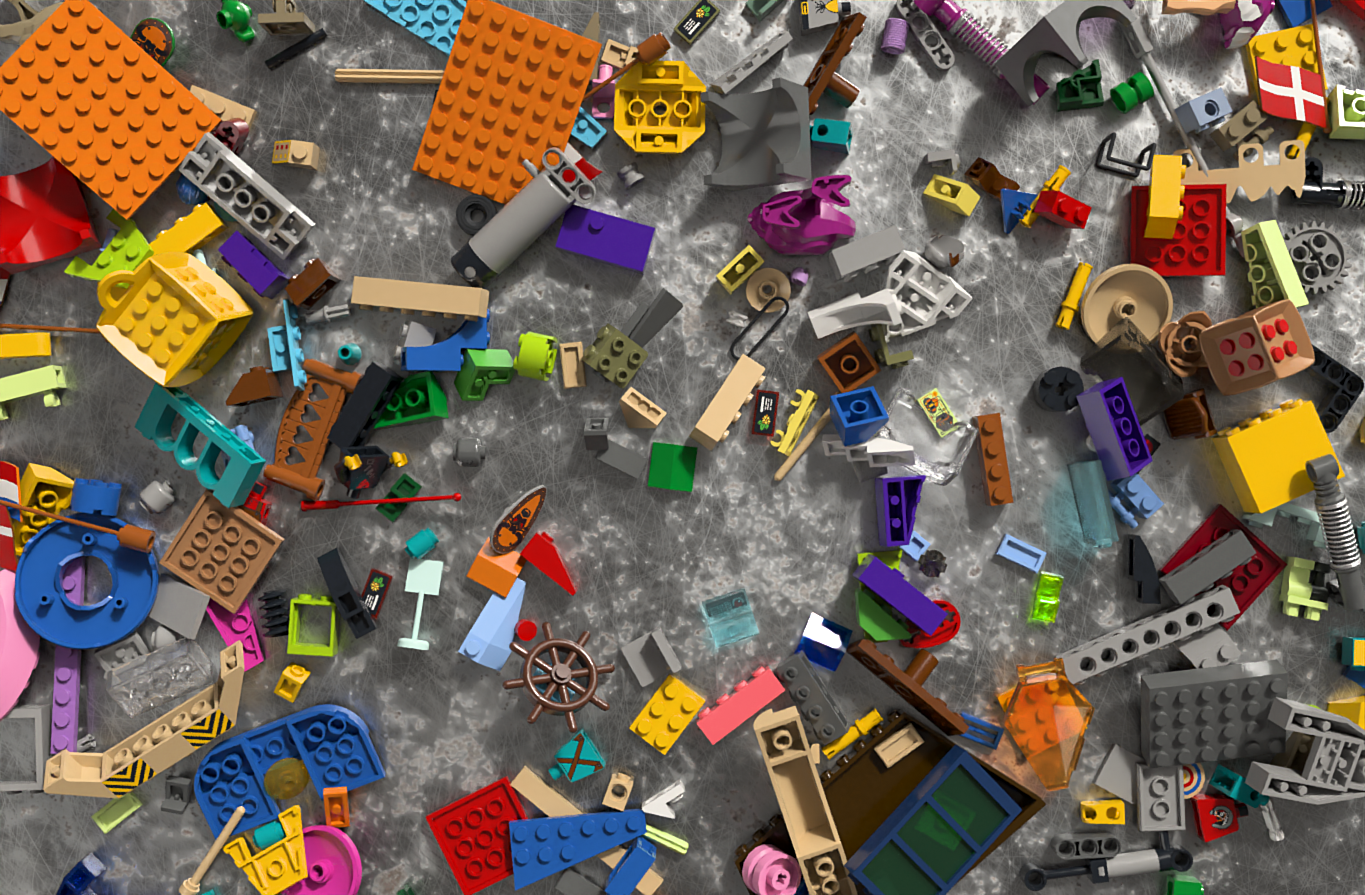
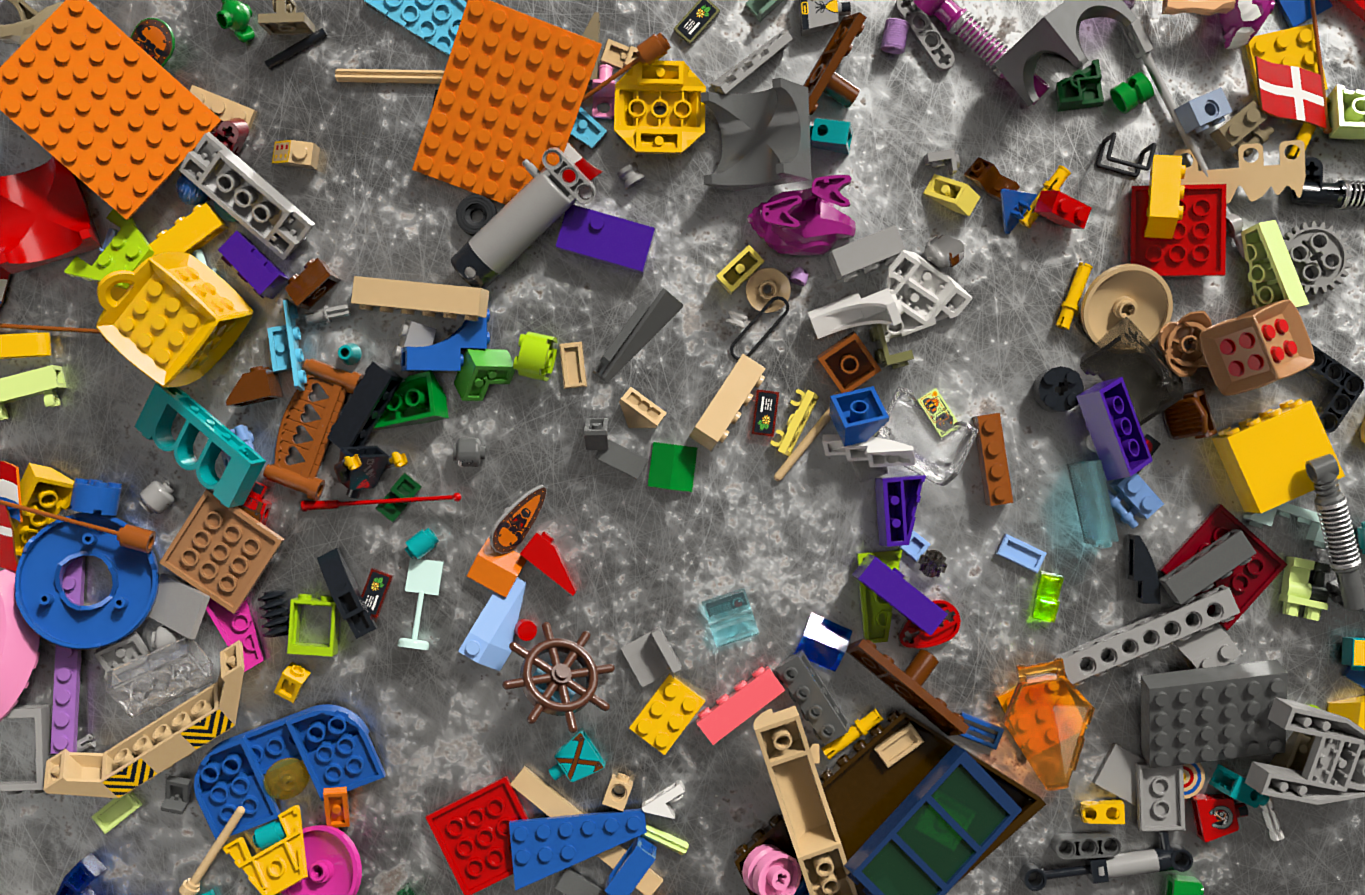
olive bracket [581,323,648,388] -> none
bright green slope [855,588,912,641] -> none

